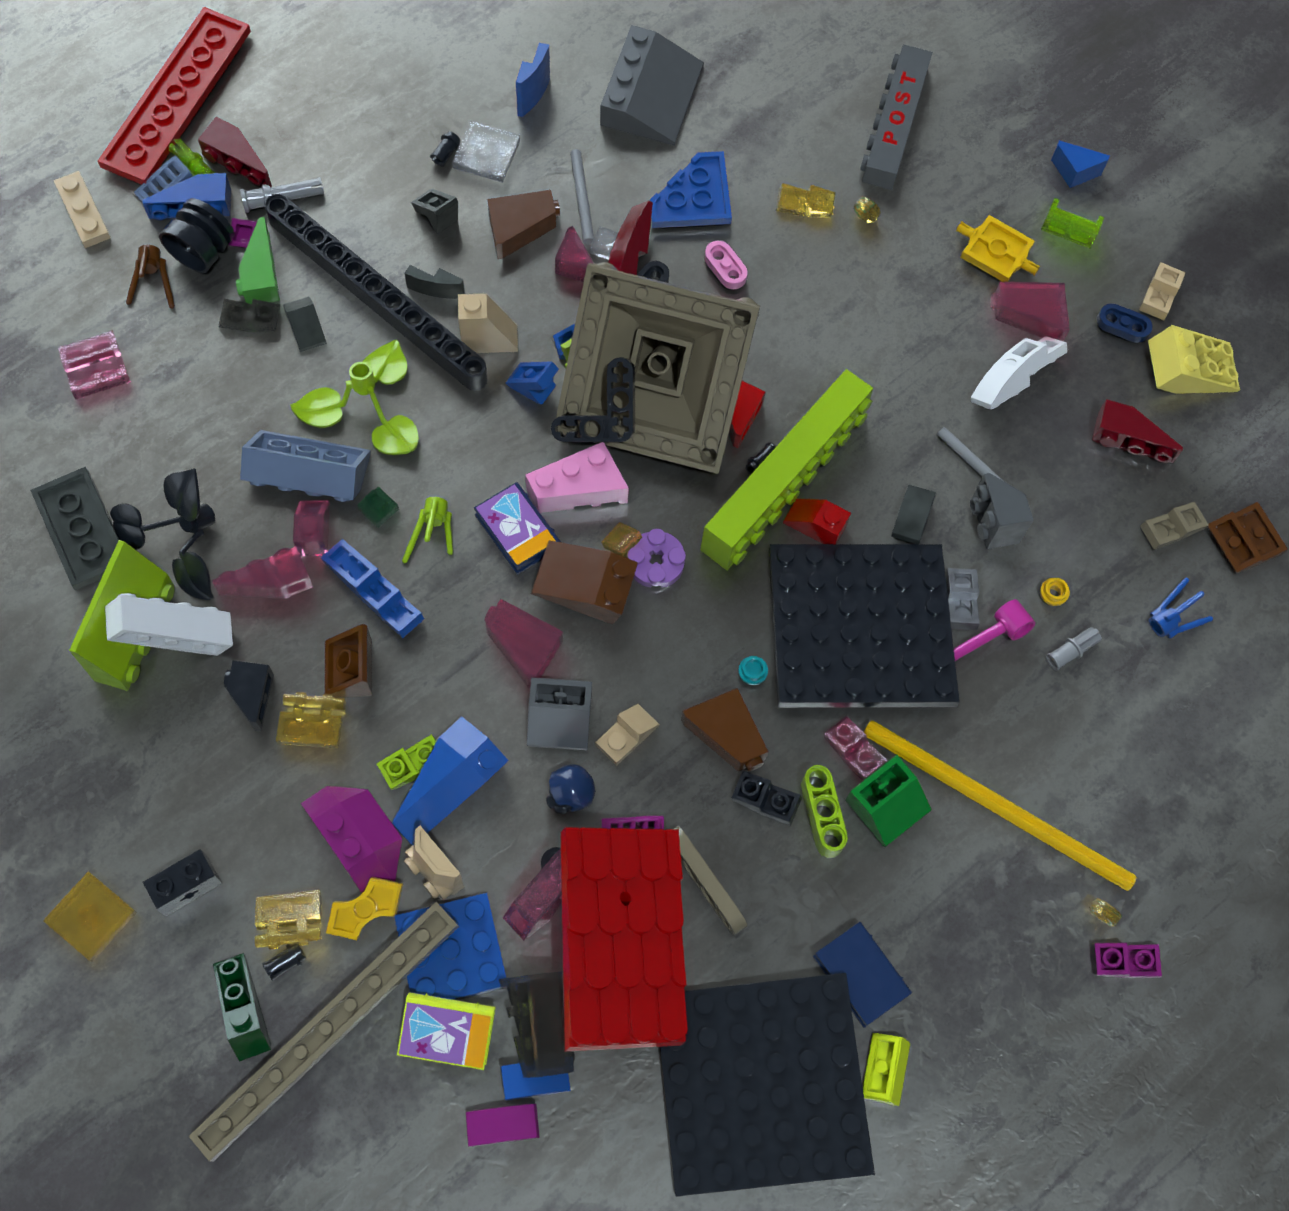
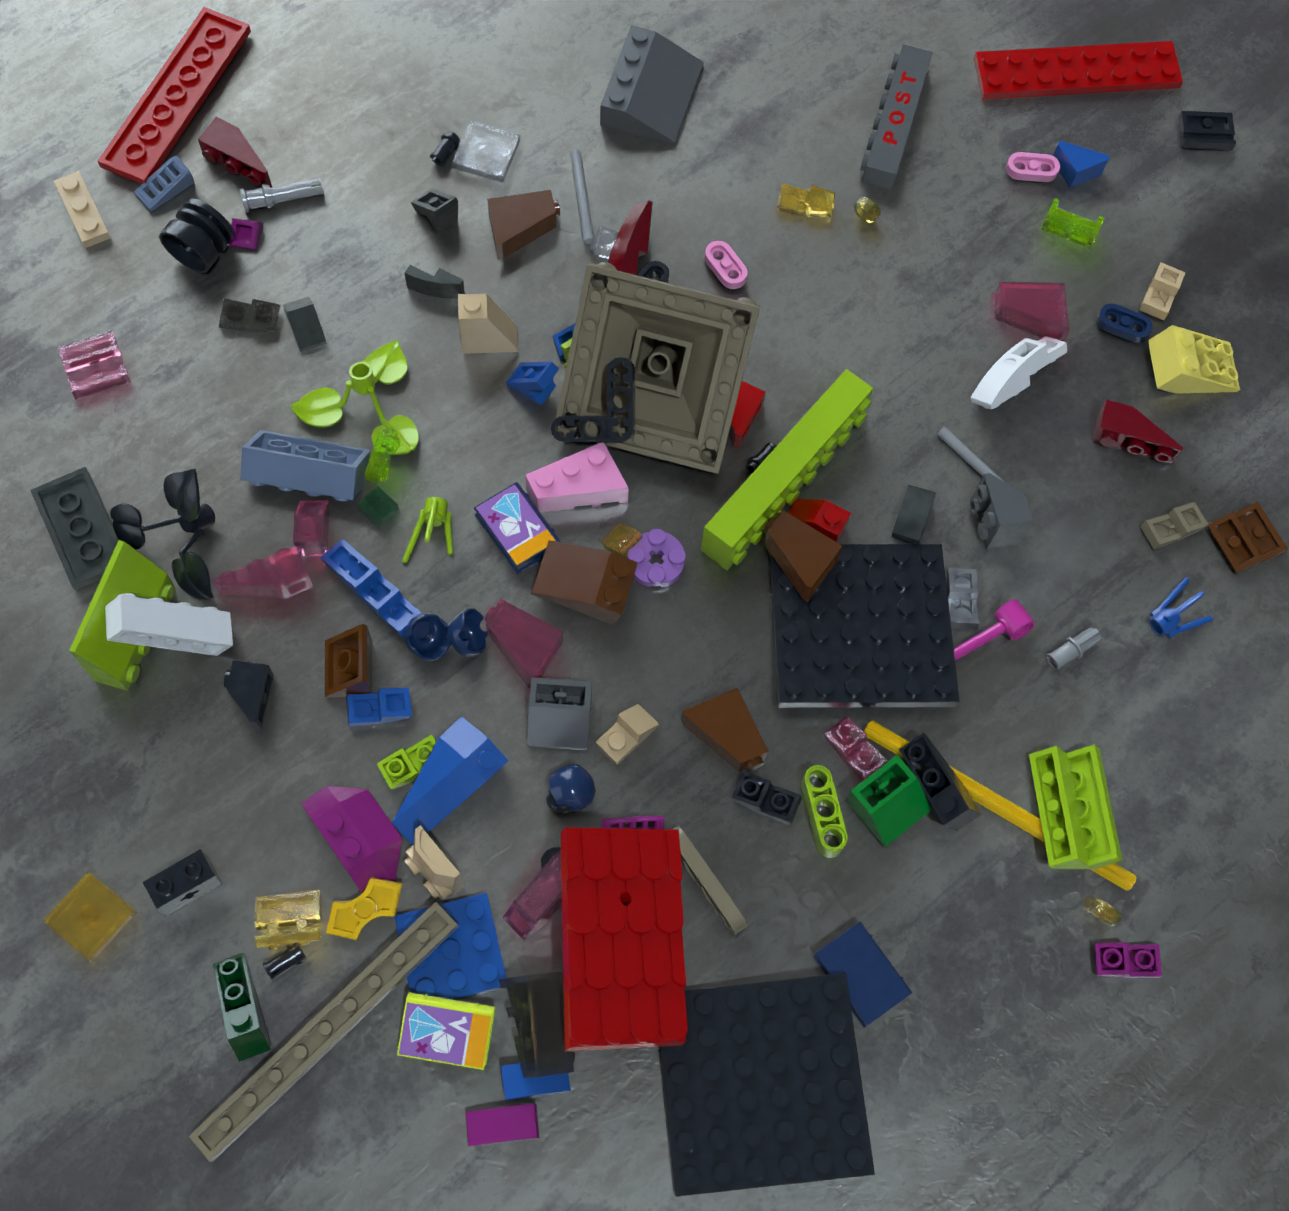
reddish brown plant [126,244,175,309] -> none
blue slope [143,173,231,220] -> none
clear neon green pin [169,139,216,175] -> none
bright green slope [236,217,280,306] -> none
black beam [264,194,488,391] -> none
clear yellow plate [276,692,345,749] -> none
blue slope [516,43,550,117] -> none
clear pink slope [555,226,594,282] -> none
blue plate [650,151,732,228] -> none
teal plate [738,656,768,685] -> none
neon yellow slope [863,1033,910,1106] -> none
yellow plate [956,215,1040,284] -> none
yellow plate [1040,578,1070,606] -> none
none -> blue slope [346,687,412,727]
none -> clear neon green plate [365,427,400,484]
none -> dark blue hair [404,613,451,661]
none -> dark blue hair [447,608,488,657]
none -> reddish brown slope [764,510,843,602]
none -> black slope [899,733,982,831]
none -> red plate [973,41,1183,100]
none -> bright pink plate [1006,152,1060,182]
none -> lime slope [1029,744,1123,869]
none -> black plate [1178,111,1236,150]

